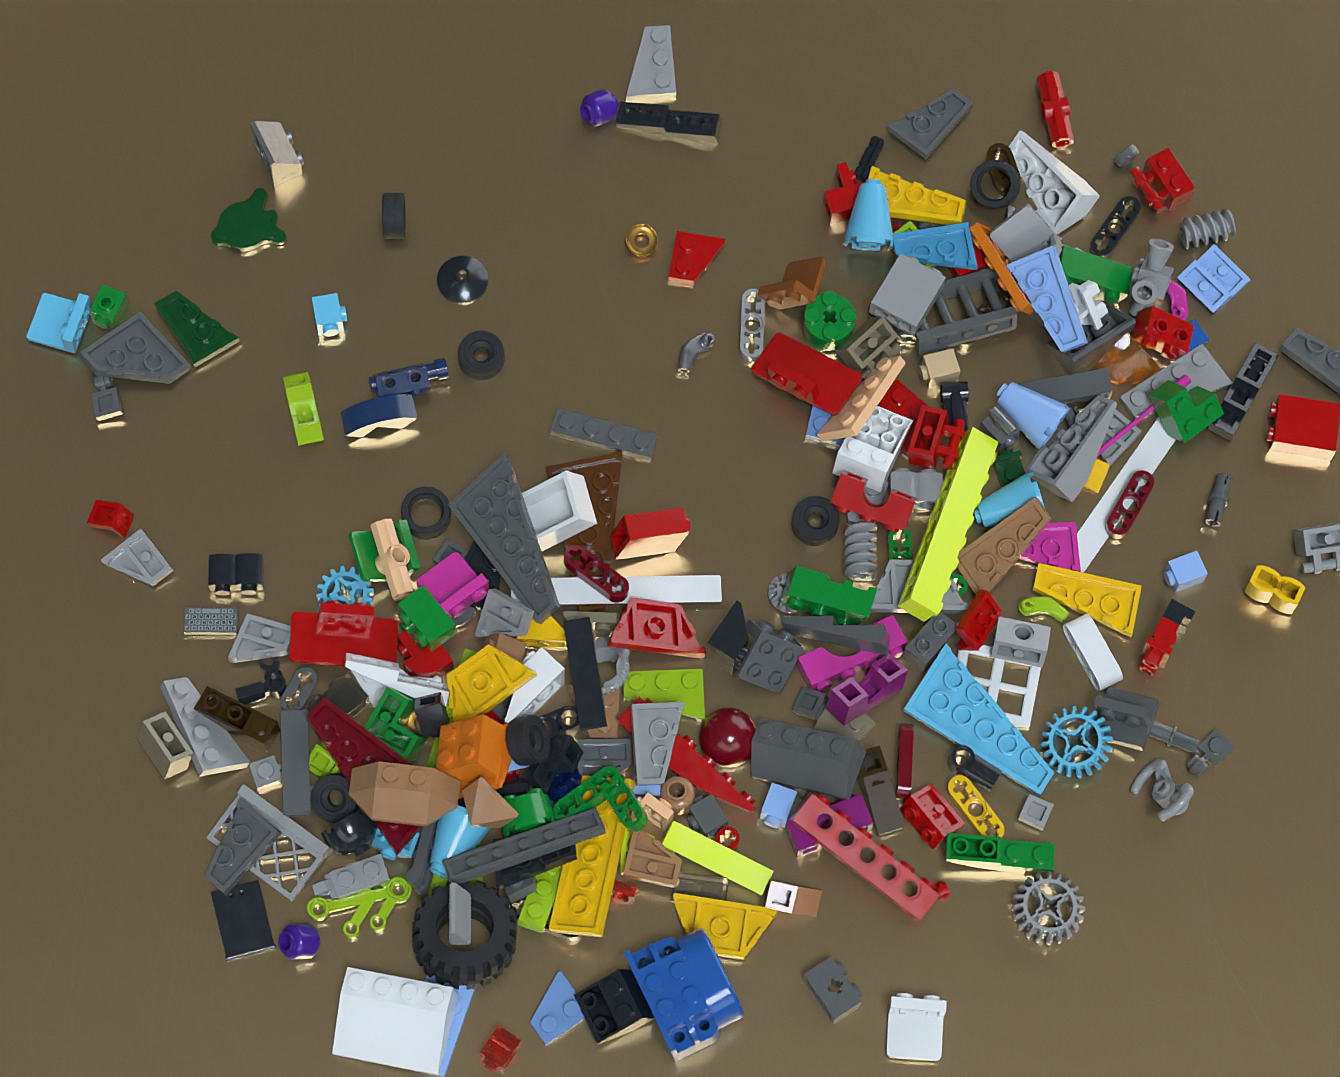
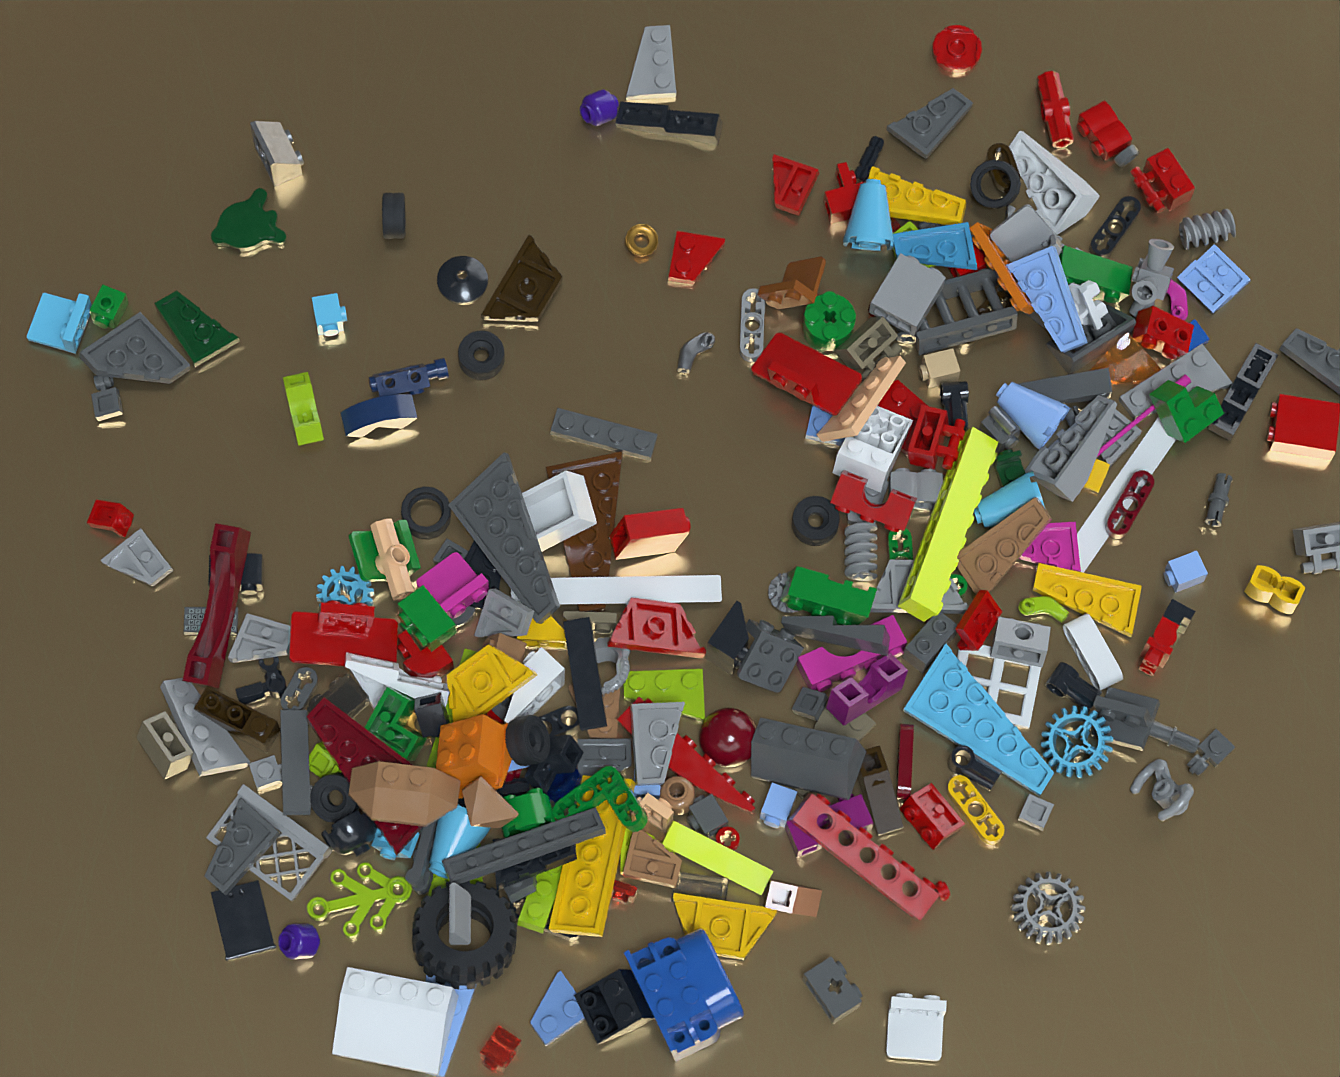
light grey hinge [312,854,391,899] -> none
dark red beam [564,545,629,603] -> none
green slope [946,833,1055,873] -> none
none -> dark red arch [182,523,251,689]
none -> dark brown wing [481,235,562,322]
none -> red wing [772,154,819,216]
none -> red tile [932,25,982,73]
none -> black piece [1045,662,1102,712]
none -> red brick [1077,100,1132,161]

